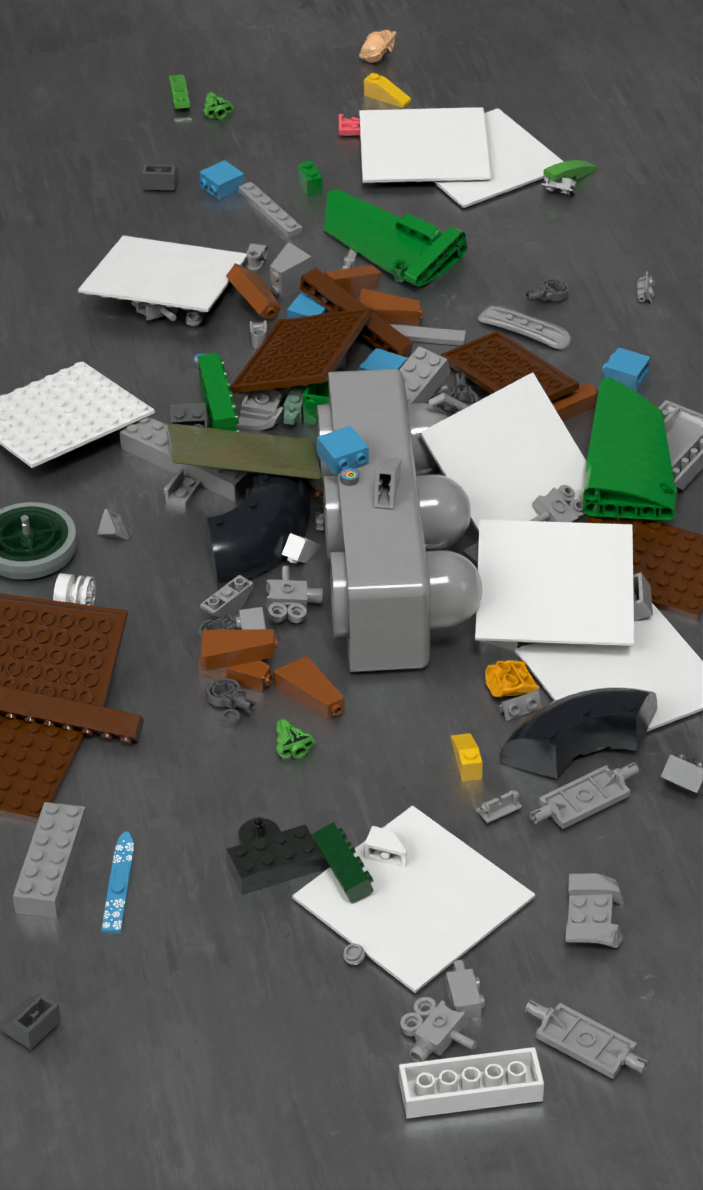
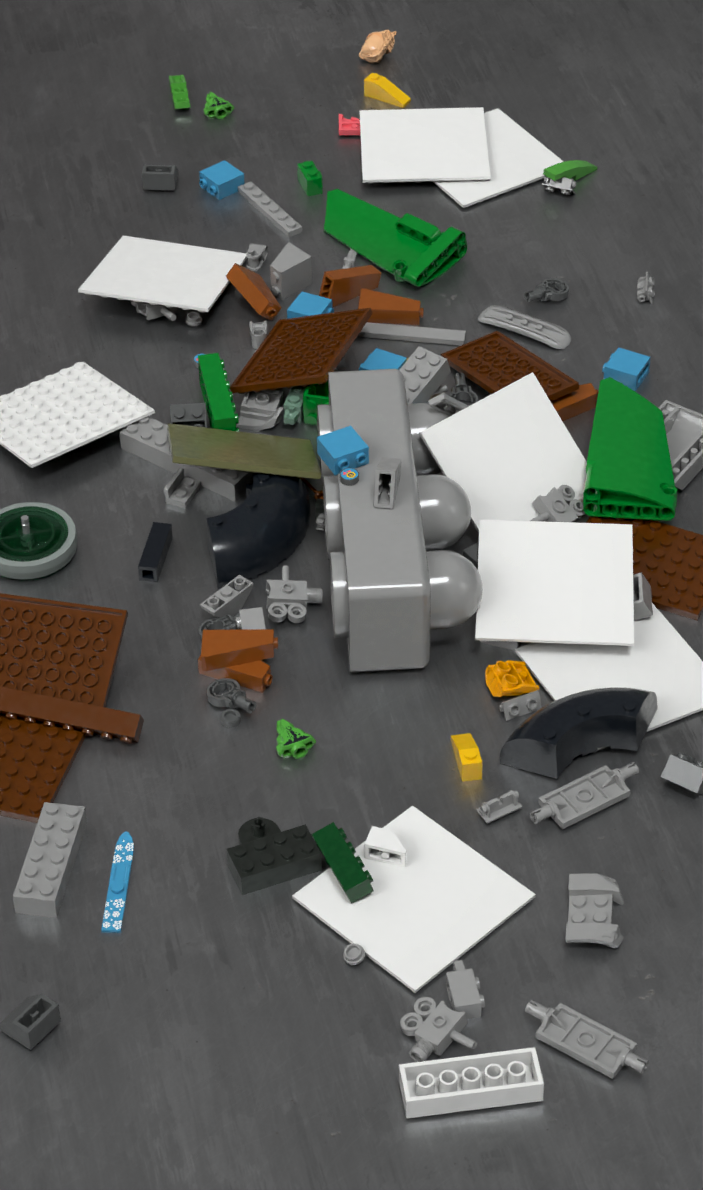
white wheel [53,573,96,606] -> none
light grey slope [97,508,130,540] -> none
dark orange slope [273,656,345,720] -> none
white slope [282,533,321,564] -> none
reddish brown brick [299,268,413,358] -> none
none -> black brick [138,522,173,582]

